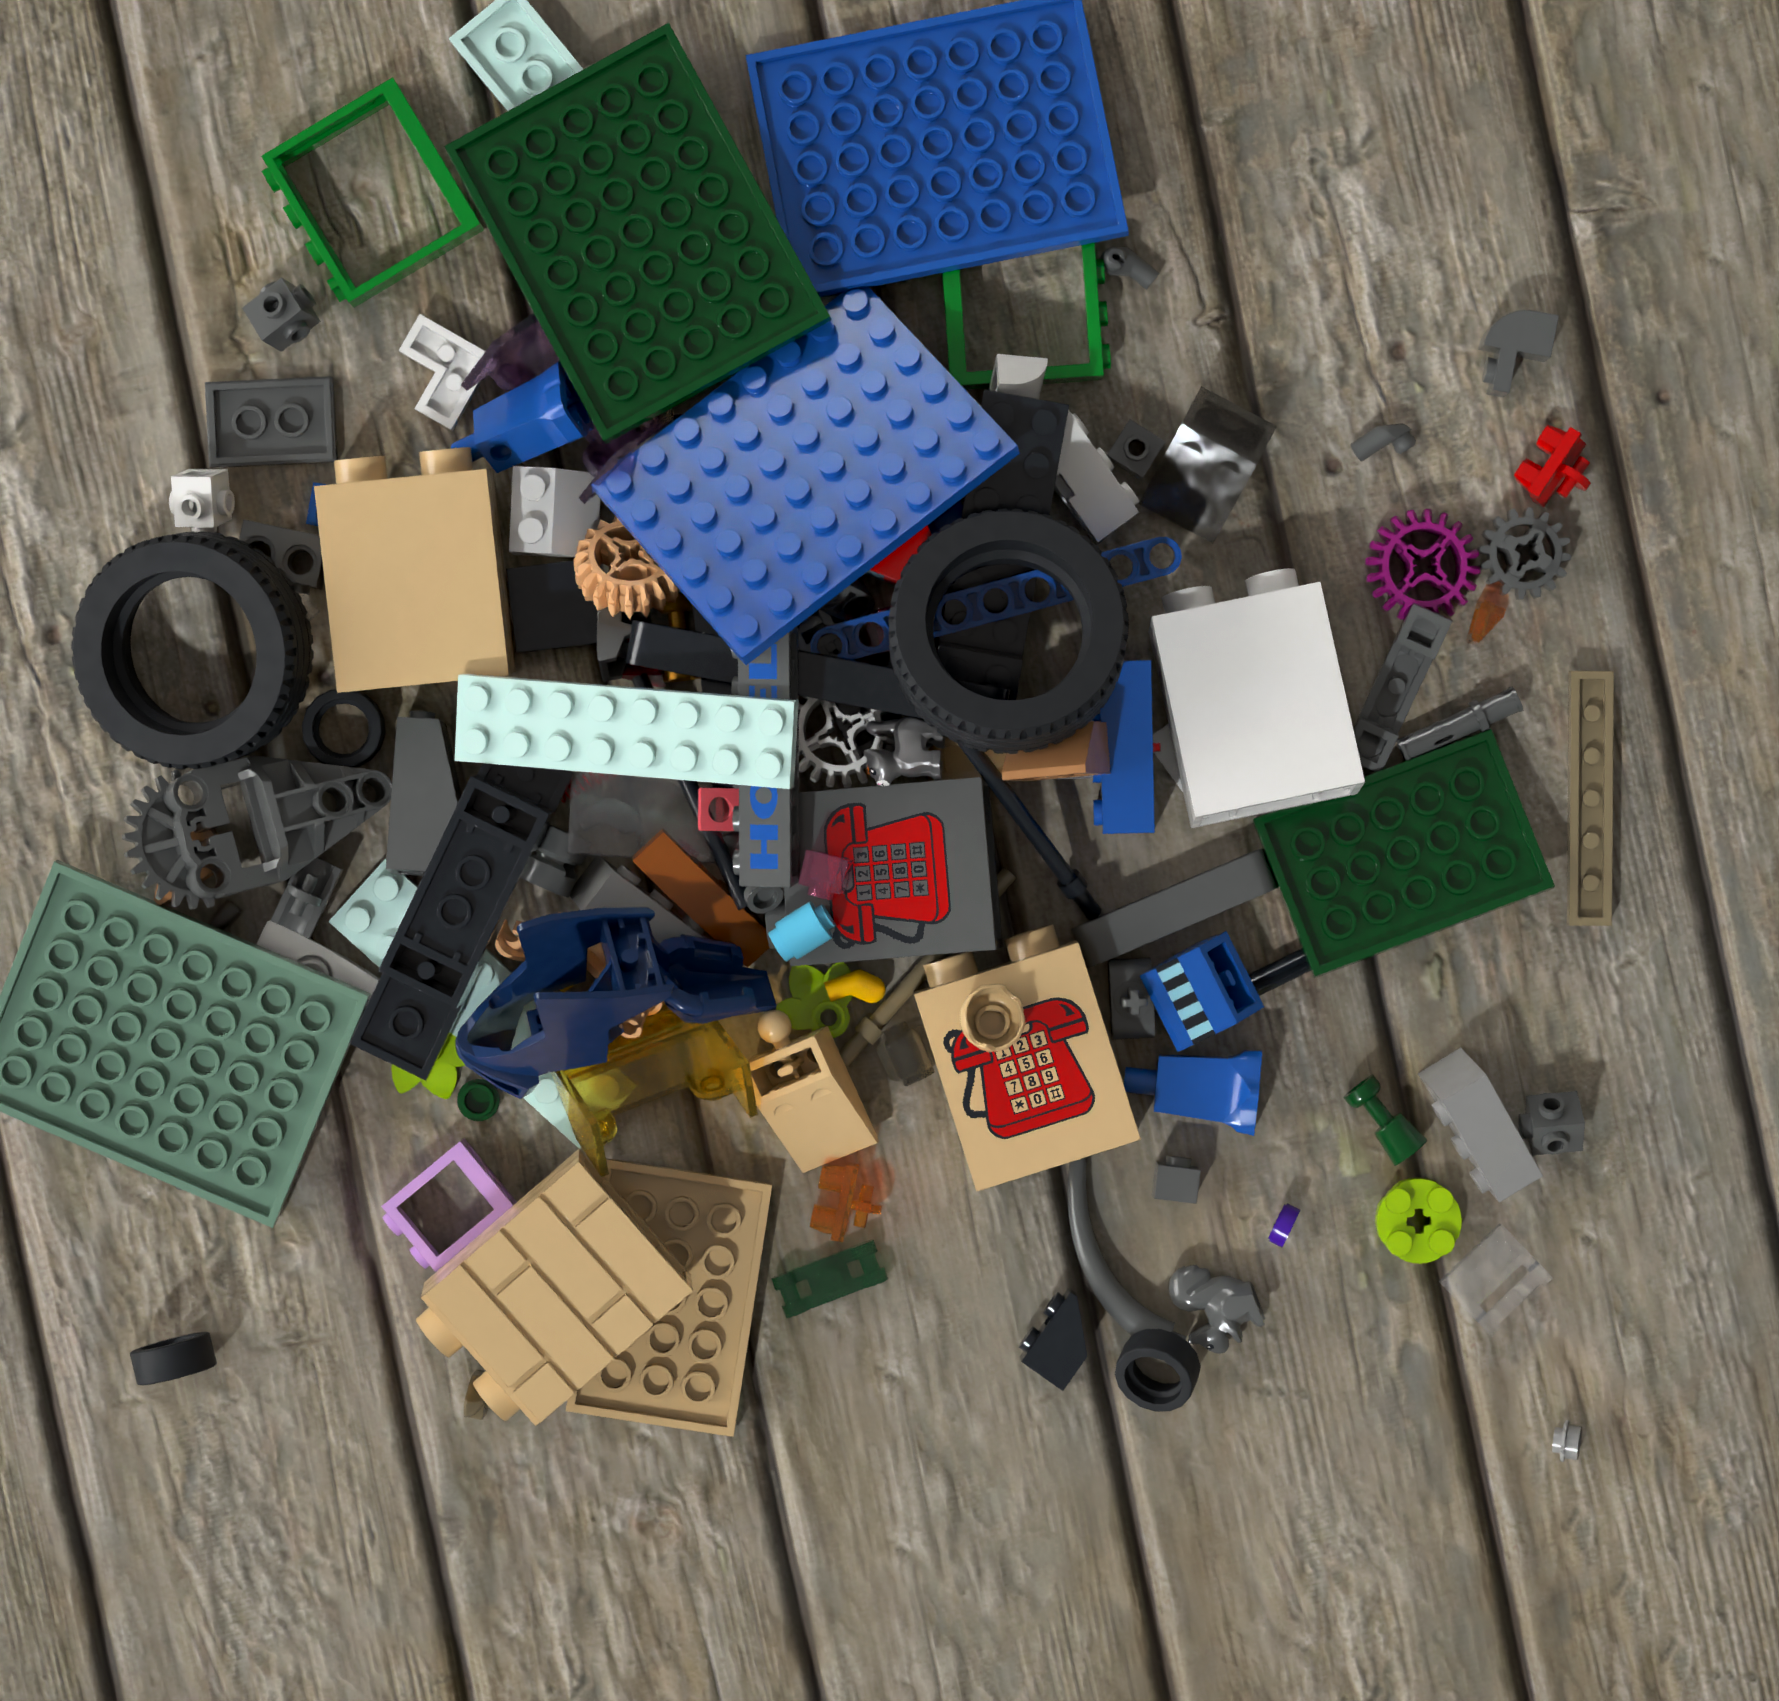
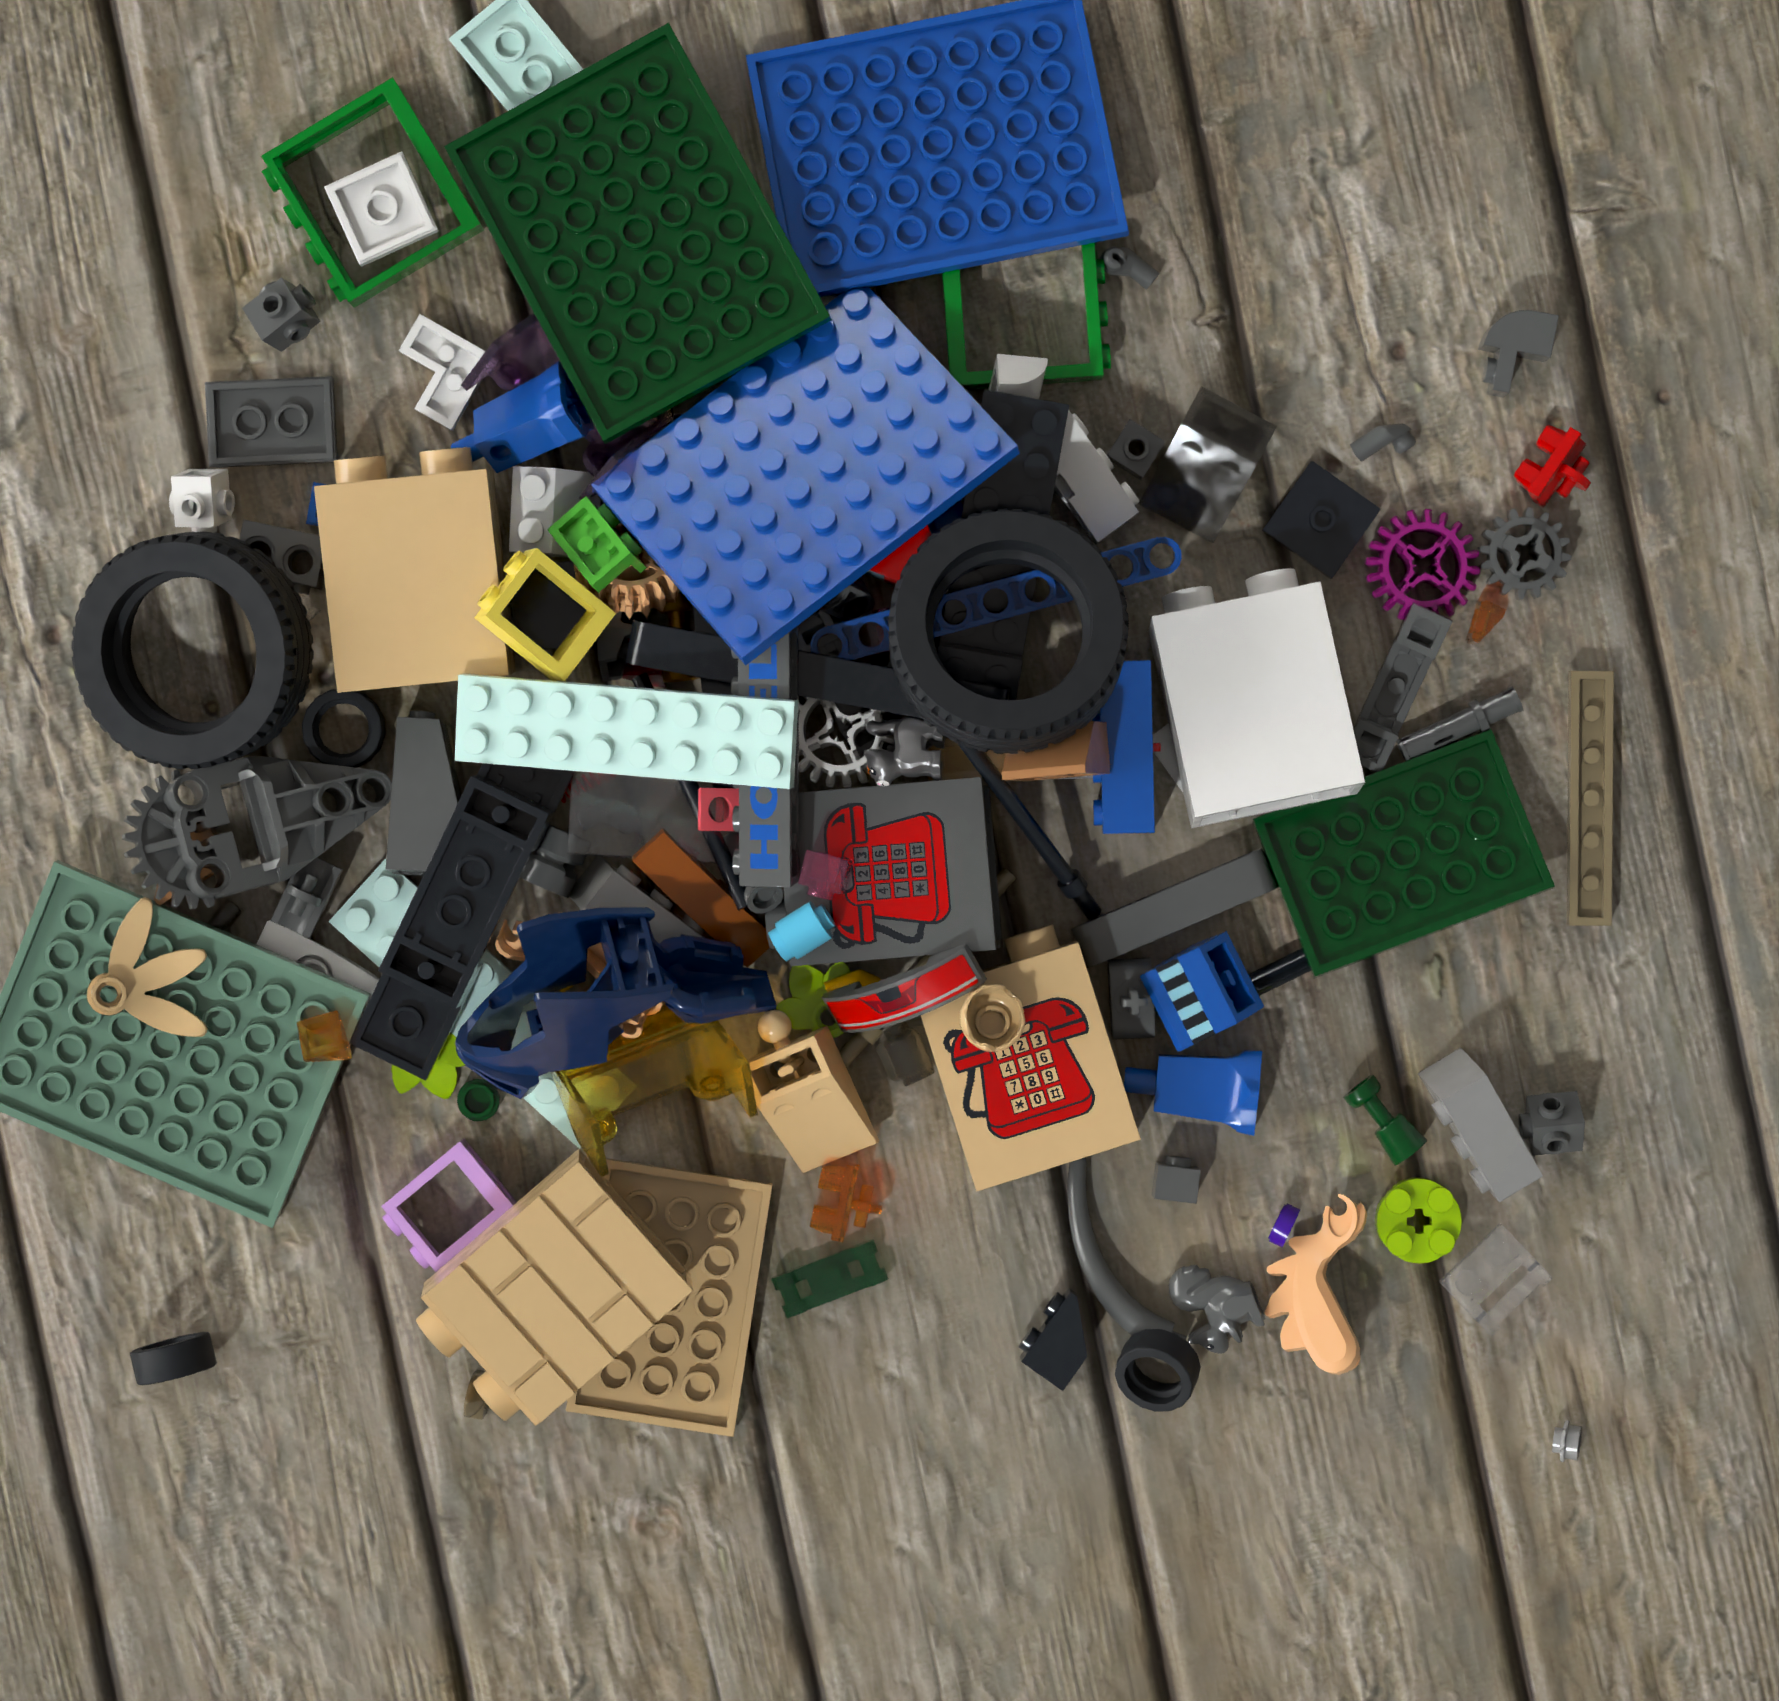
none -> tan plant [87,897,208,1037]
none -> clear orange slope [297,1010,352,1062]
none -> white plate [324,151,439,267]
none -> light yellow window [474,548,616,681]
none -> bright green bracket [547,496,647,593]
none -> slope [822,943,987,1033]
none -> black plate [1262,461,1381,579]
none -> light nougat animal [1264,1194,1367,1375]

